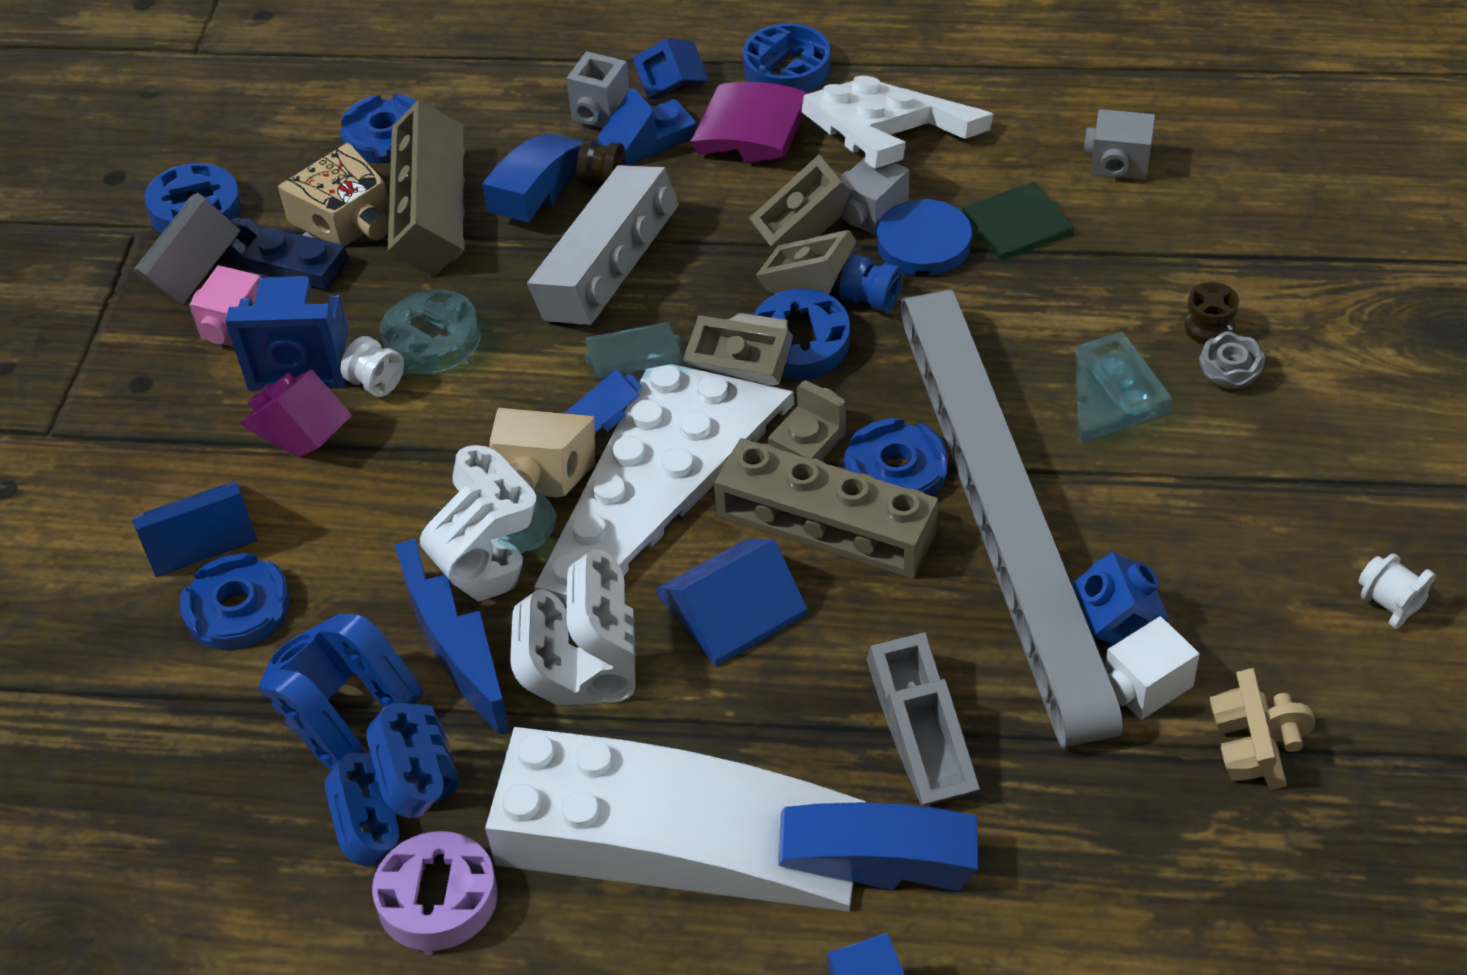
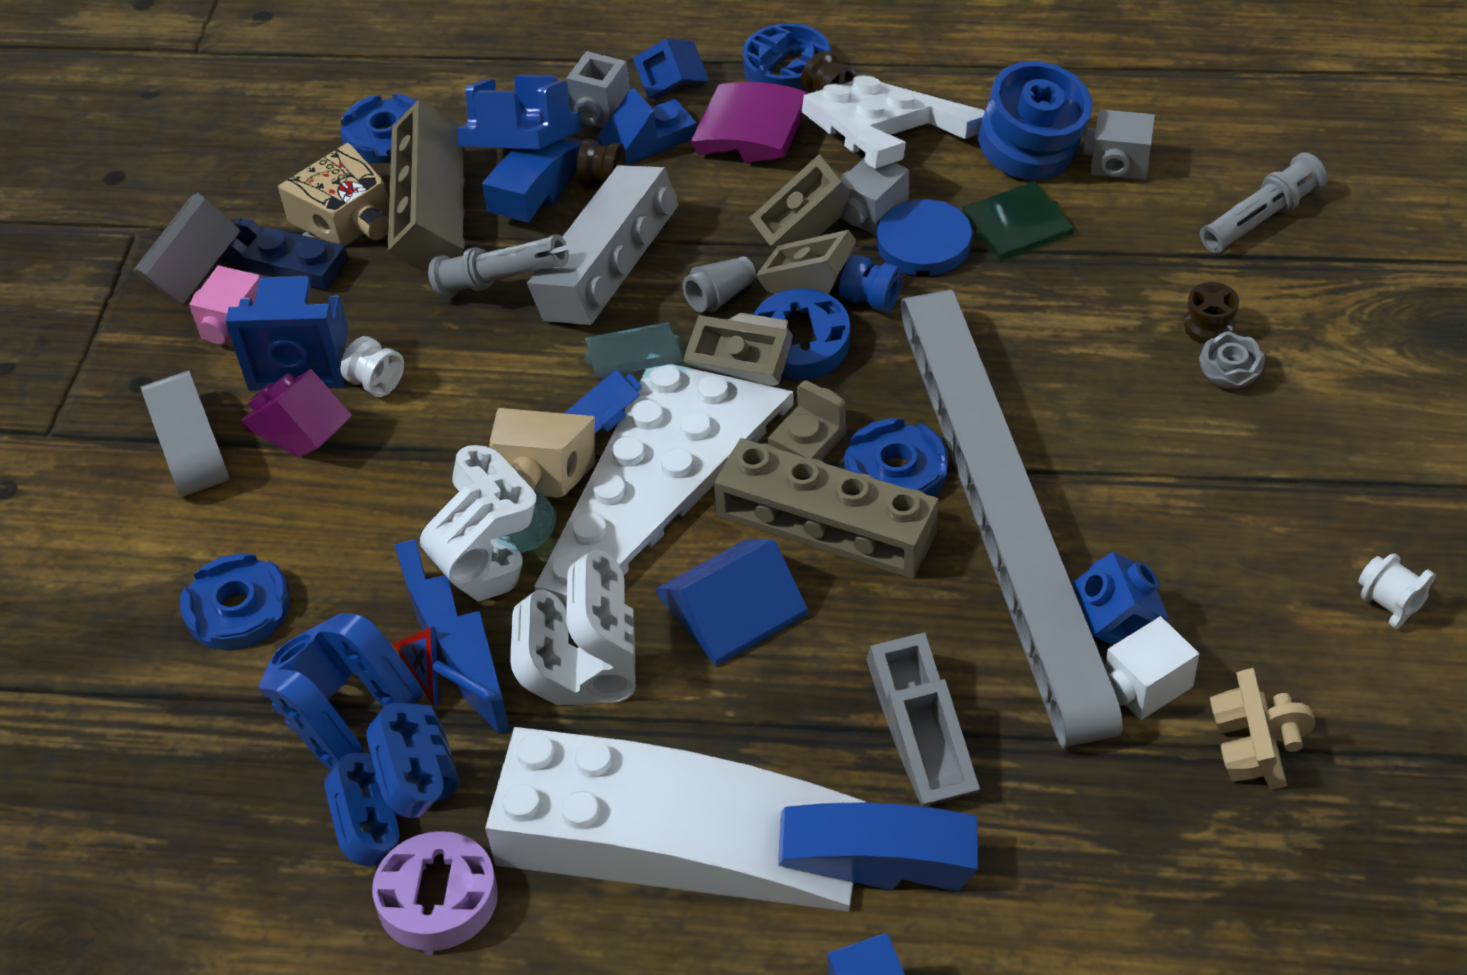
blue slope [132,481,258,577] -> none
blue piece [145,163,241,234] -> none
clear light blue piece [379,290,481,375] -> none
clear light blue wing [1076,331,1172,443] -> none
none -> light grey beam [140,370,230,498]
none -> blue piece [393,626,495,707]
none -> light grey pin [428,234,569,298]
none -> blue panel [457,74,582,149]
none -> light grey cone [683,256,756,312]
none -> dark brown wheel [801,51,857,93]
none -> blue wheel [978,61,1093,181]
none -> light grey pin [1200,152,1328,254]

